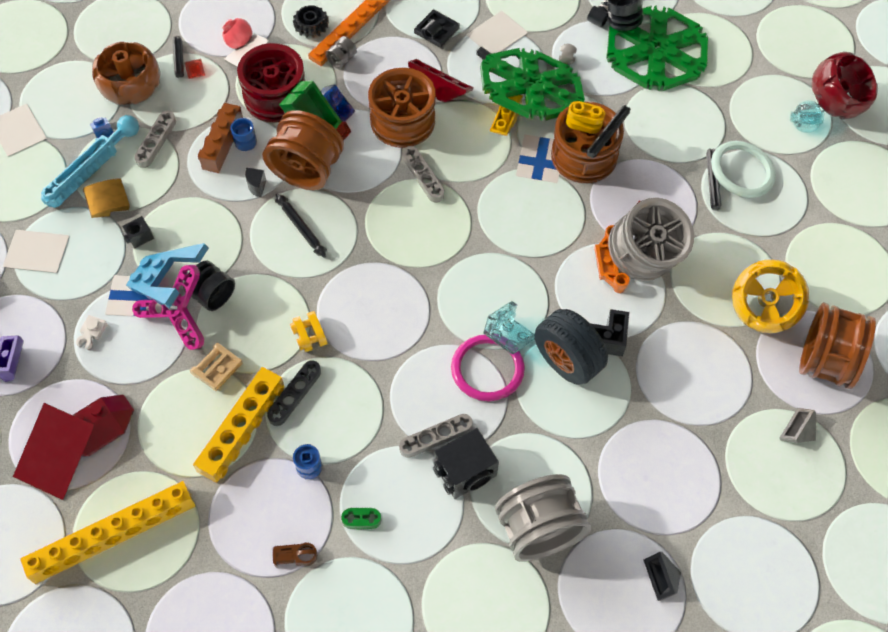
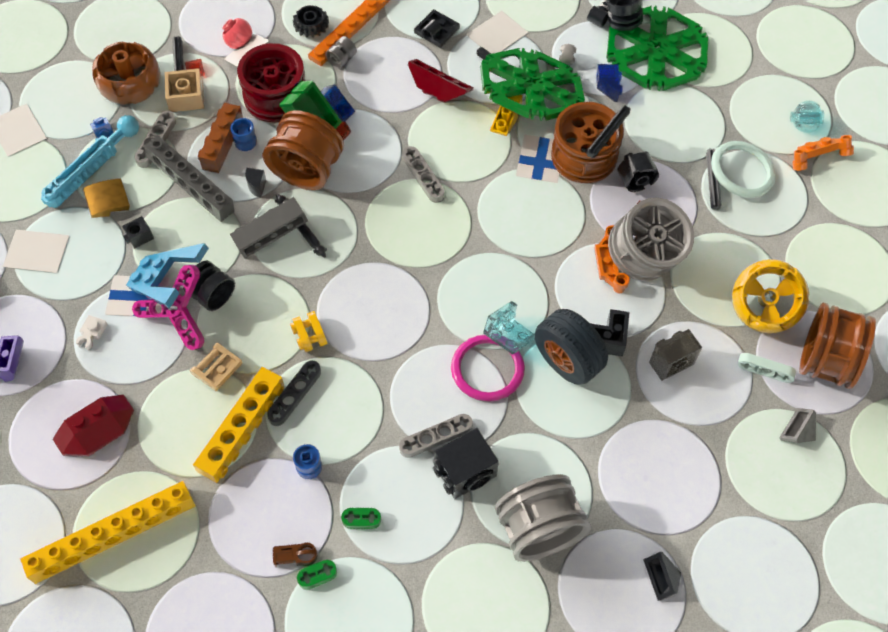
dark red sticker [12,403,94,500] -> none
dark orange wheel [368,67,435,148] -> none
yellow brick [566,101,605,134] -> none
dark red wheel [812,52,878,120] -> none
none -> dark grey brick [144,135,235,222]
none -> tan brick [165,69,205,112]
none -> dark grey brick [230,197,308,259]
none -> green beam [297,560,337,590]
none -> clear blue slope [596,64,623,102]
none -> black brick [617,151,659,192]
none -> clear smoke brick [649,329,703,381]
none -> light aqua beam [738,353,796,383]
none -> orange plate [793,135,854,171]

